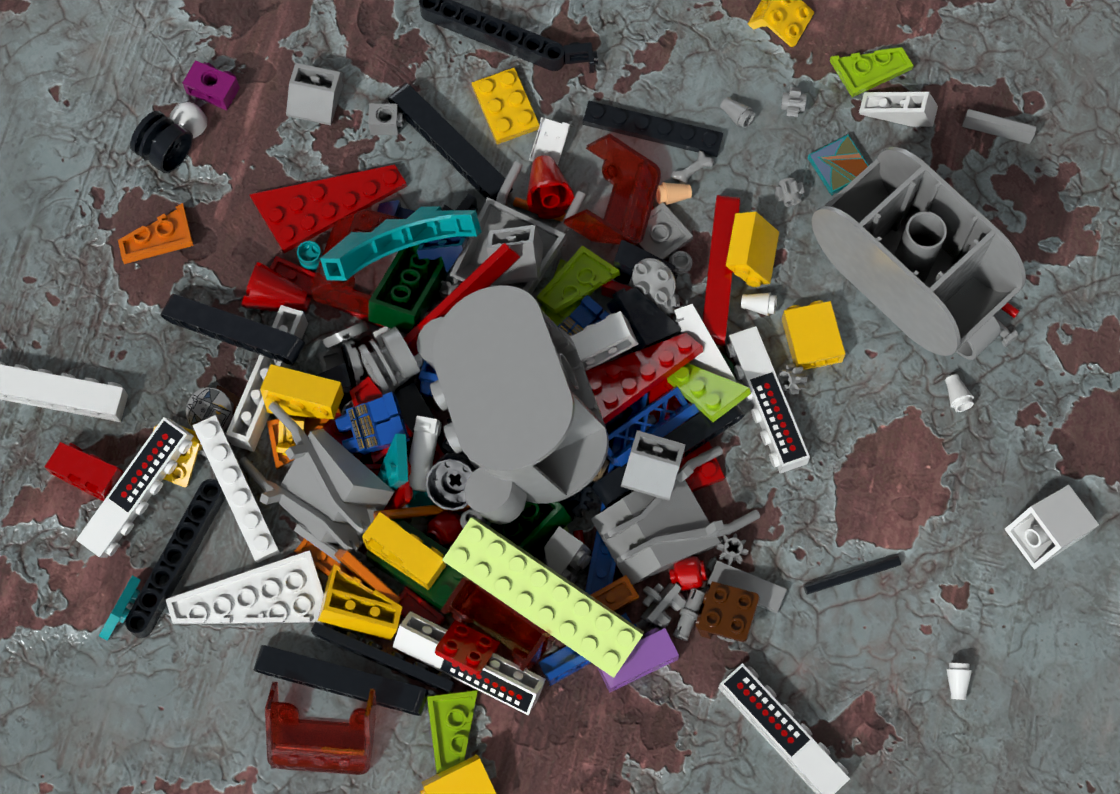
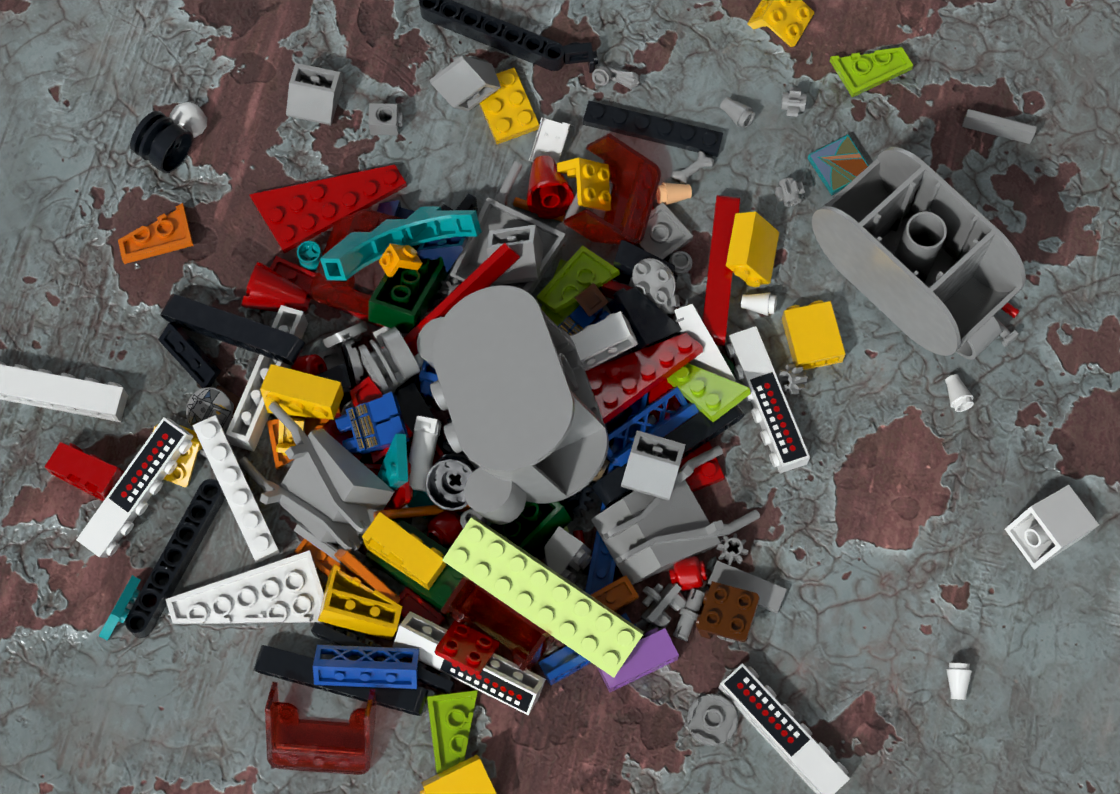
magenta brick [182,60,240,110] -> none
black beam [388,83,513,201] -> none
black bar [804,556,901,595] -> none
white slope [859,92,938,127] -> none
none -> black plate [158,321,221,389]
none -> red head [291,354,327,375]
none -> blue fence [313,645,419,689]
none -> light orange bracket [379,243,423,277]
none -> light grey slope [430,55,501,111]
none -> yellow bracket [557,158,611,211]
none -> reddish brown plate [574,283,608,317]
none -> light grey piece [592,66,640,90]
none -> light grey tile [687,694,738,746]

